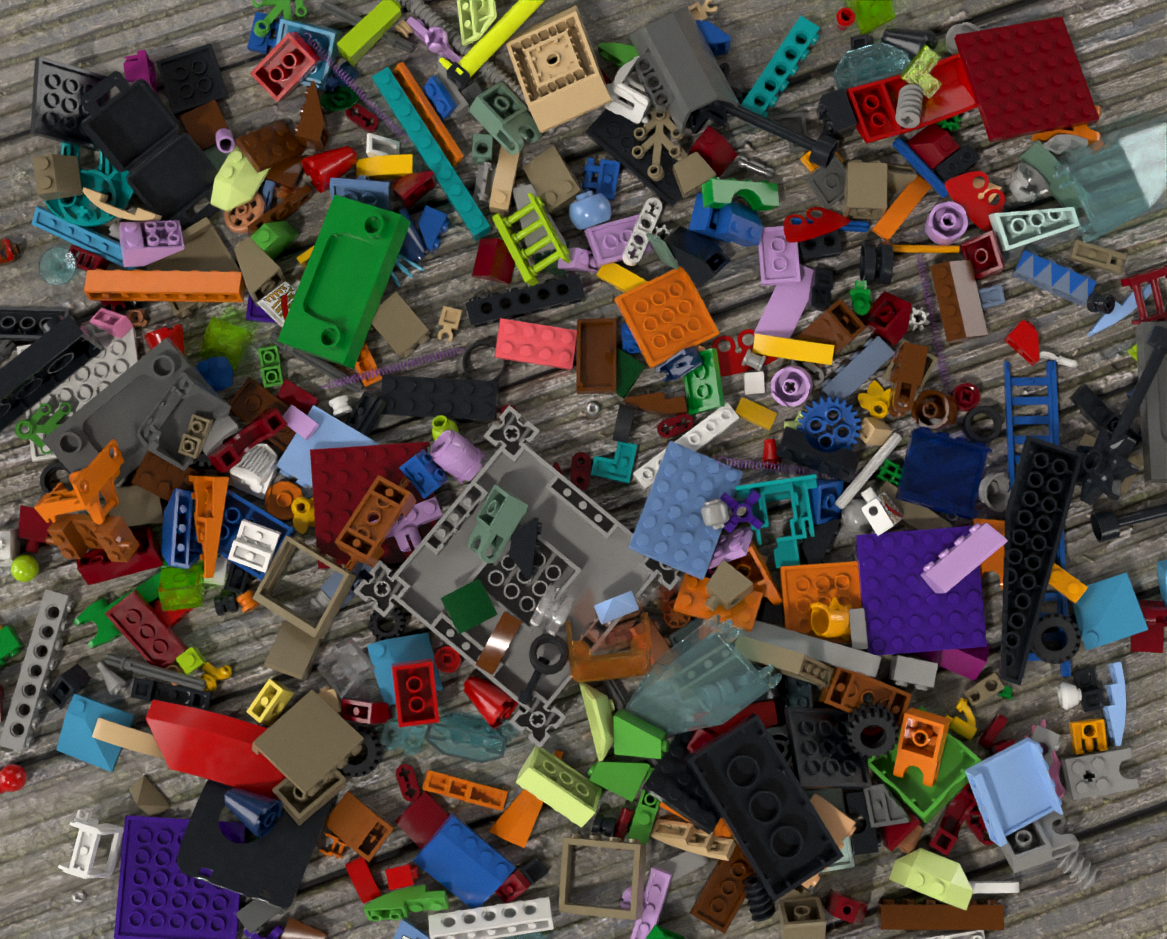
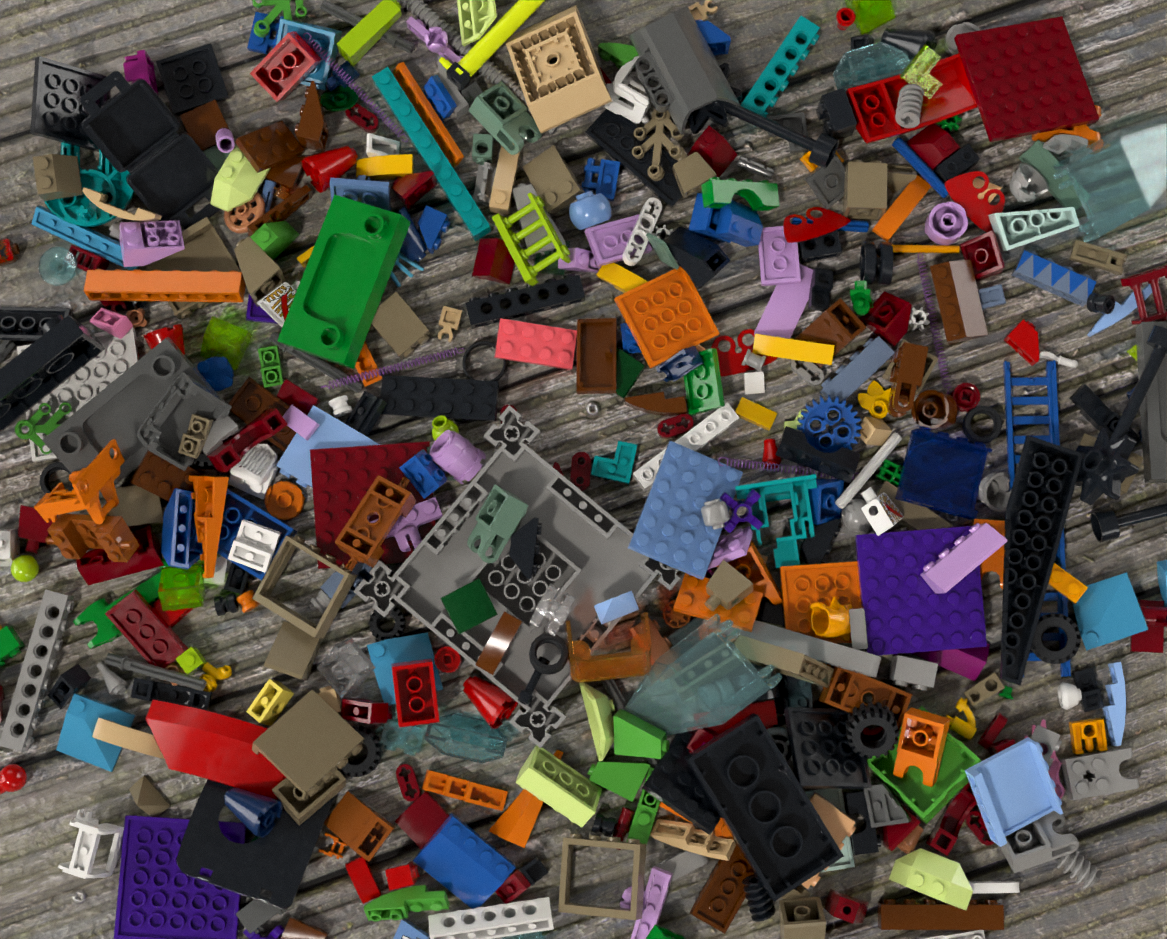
yellow plate [291,497,315,534] -> none
tan bush [395,20,414,39] -> none
black tyre [612,404,635,443] -> none
lavender brick [771,365,813,406] -> none

